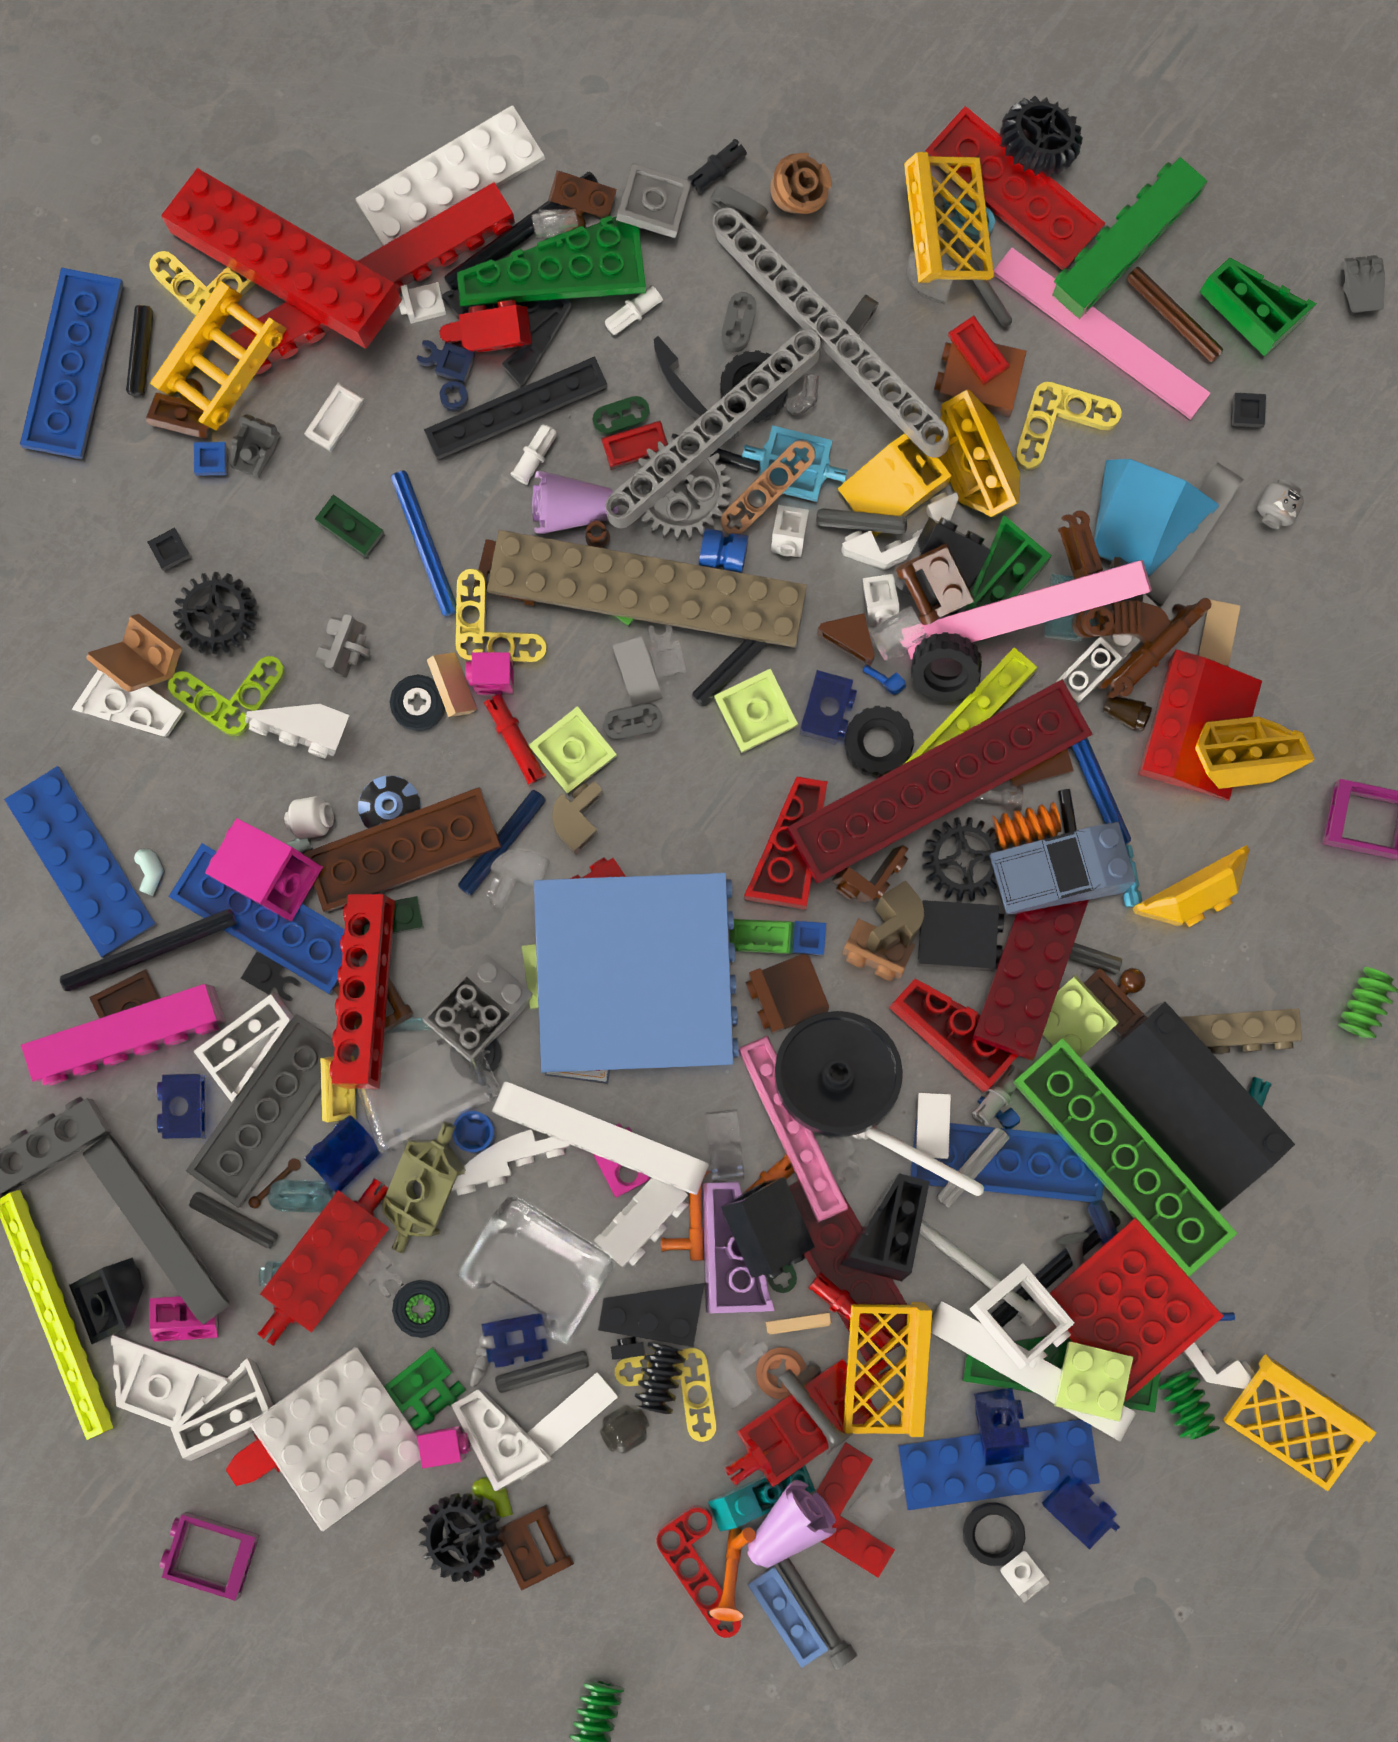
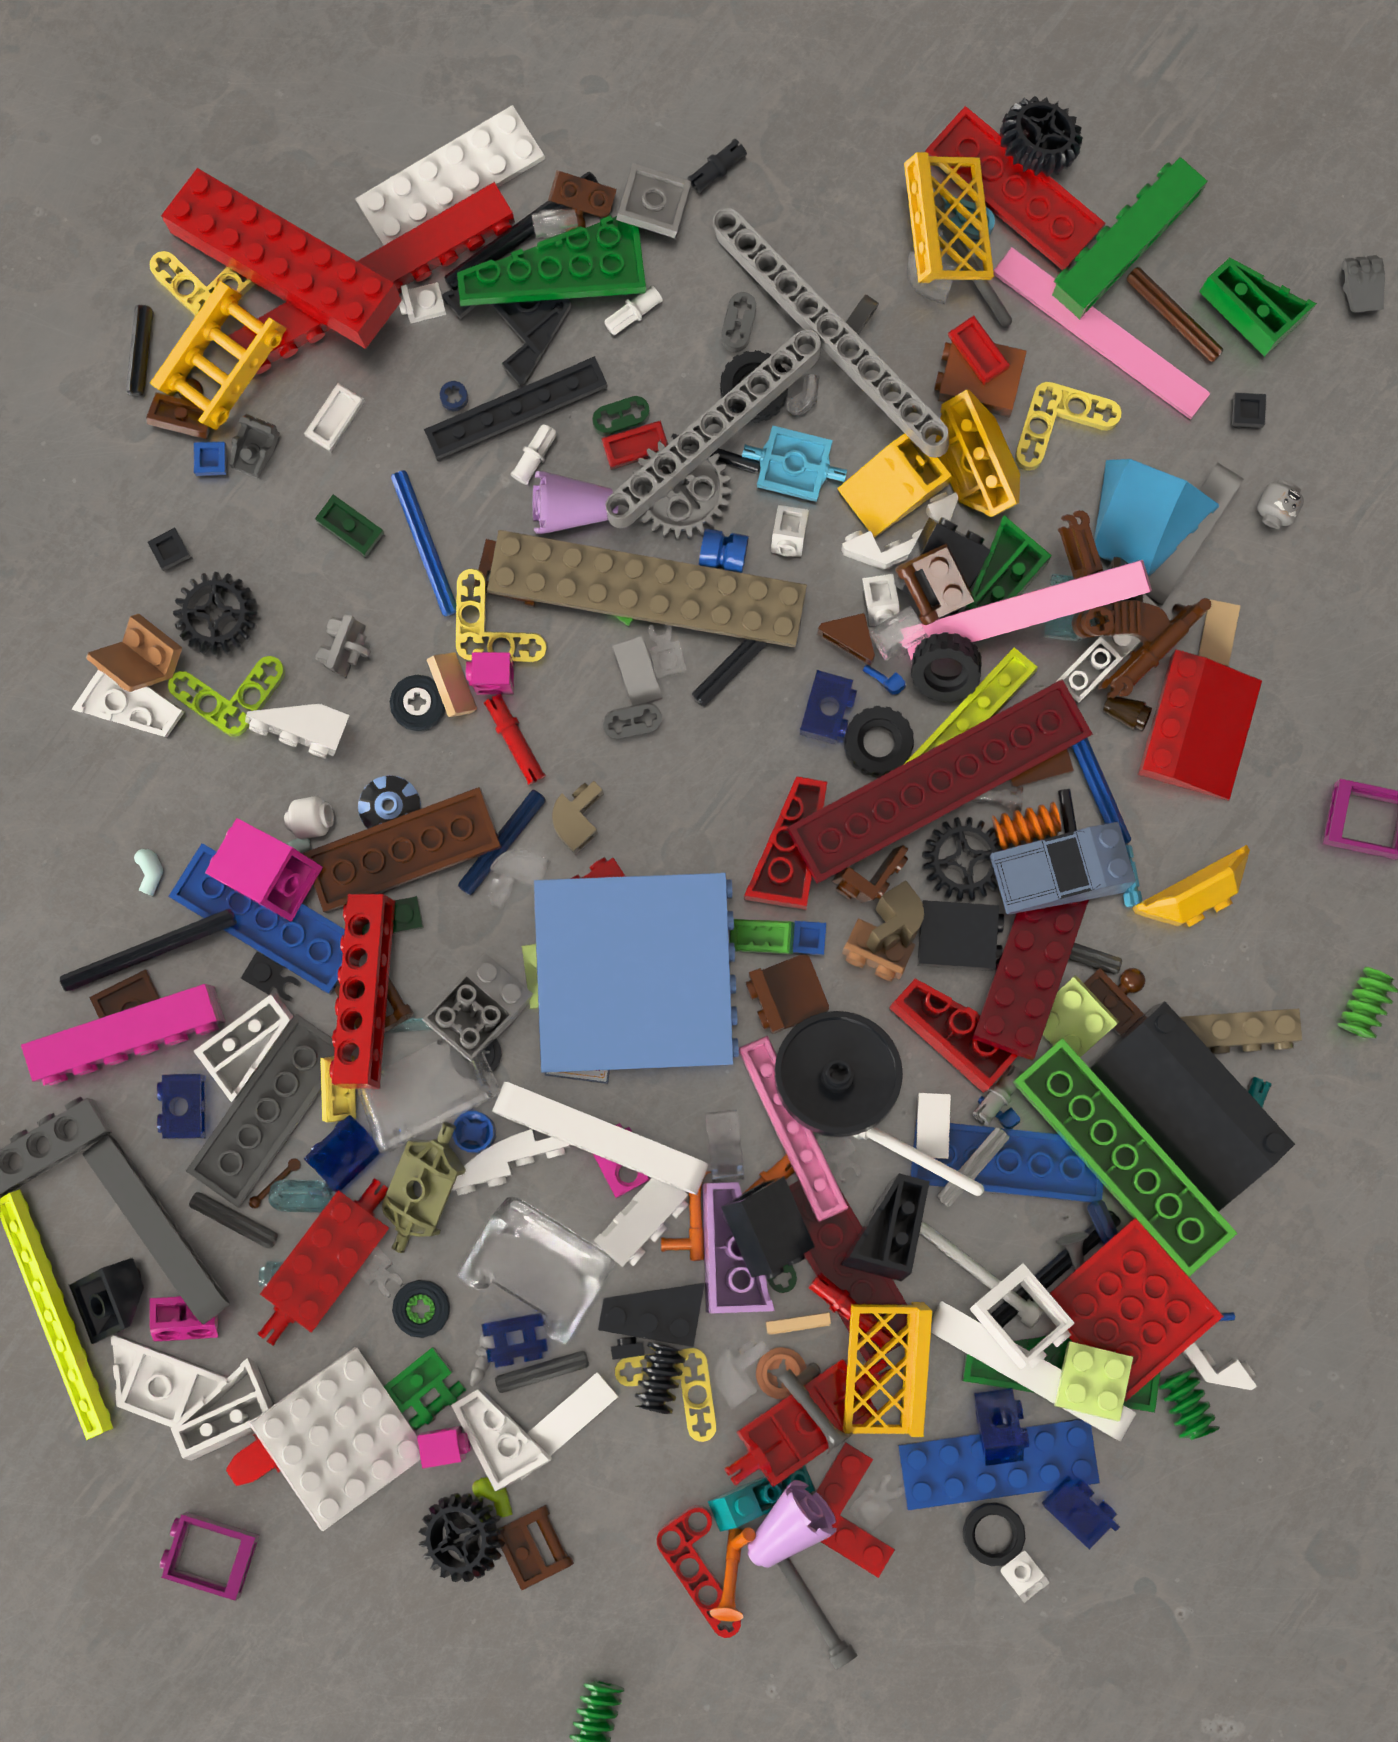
blue plate [4,766,157,958] -> none
blue plate [20,267,123,459] -> none
dark blue plate [416,340,475,384] -> none
red hinge [439,300,532,353] -> none
yellowish green plate [529,706,617,795] -> none
reddish brown pin [585,521,610,548] -> none
clear smoke head [599,1405,649,1454] -> none
black slope [653,336,739,439] -> none
dark grey beam [710,184,769,227] -> none
yellowish green plate [714,668,798,753] -> none
medium nougat beam [721,439,816,534] -> none
medium blue plate [748,1566,829,1668] -> none
medium nougat cone [770,153,832,214] -> none
dark grey axle [816,508,907,534] -> none
yellow wedge [1195,716,1315,789] -> none
yellow fence [1223,1354,1377,1491] -> none

